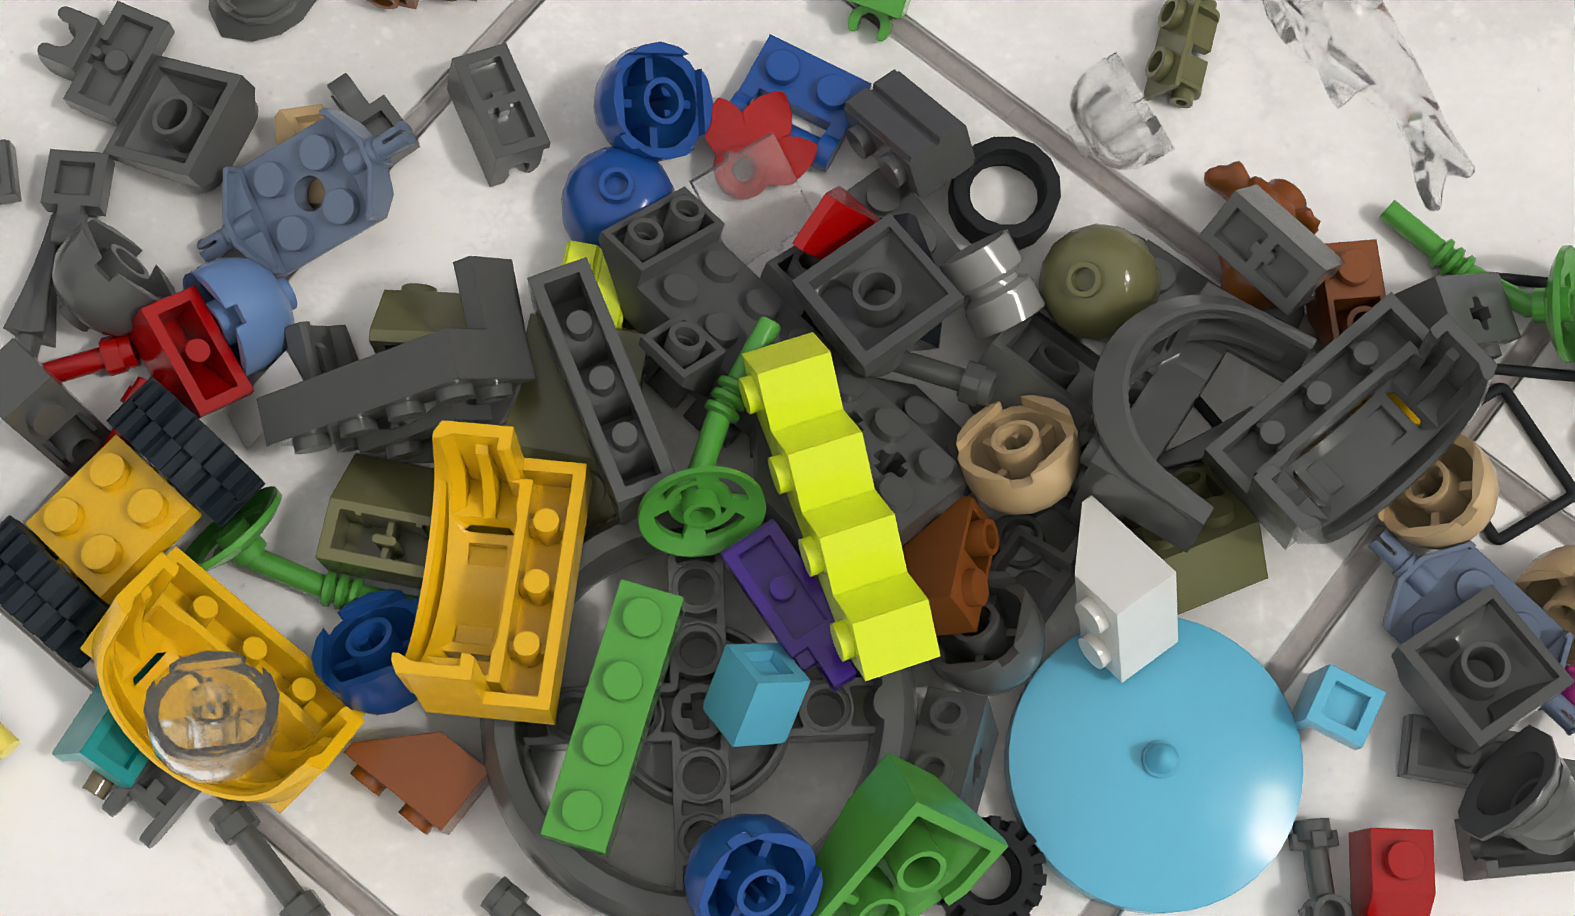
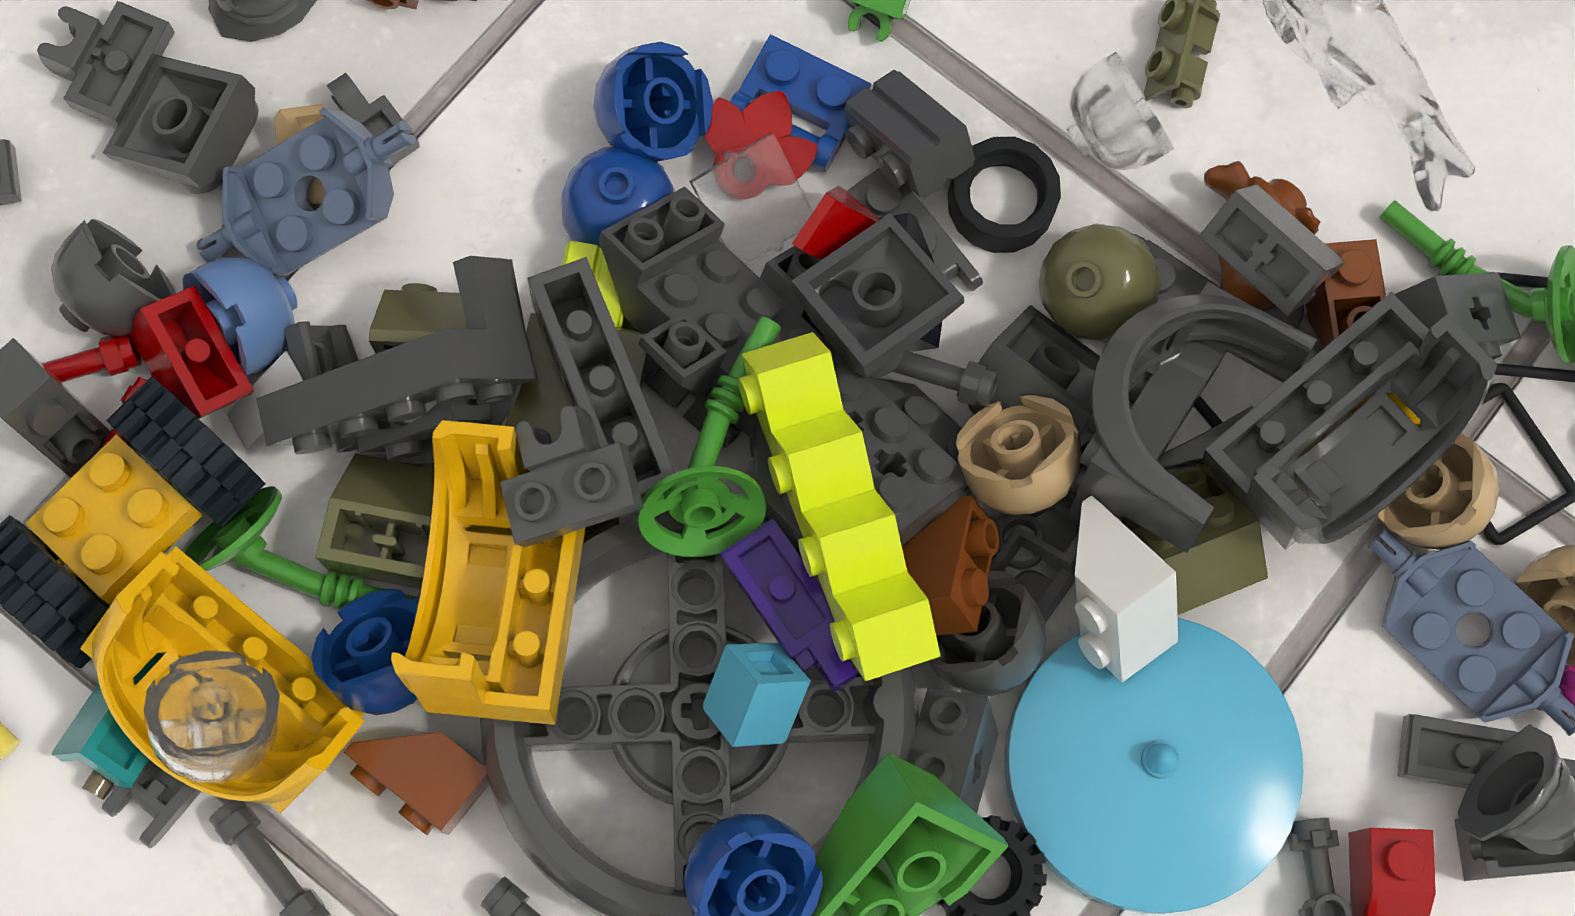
dark grey piece [3,213,61,360] -> none
dark grey plate [40,149,115,245] -> none
dark grey hinge [447,43,551,187] -> none
bright green brick [540,579,685,858] -> none
light grey wheel [939,230,1045,339] -> none
medium azure panel [1292,664,1387,750] -> none
dark grey slope [1391,584,1575,755] -> none
none -> dark grey plate [500,405,644,547]

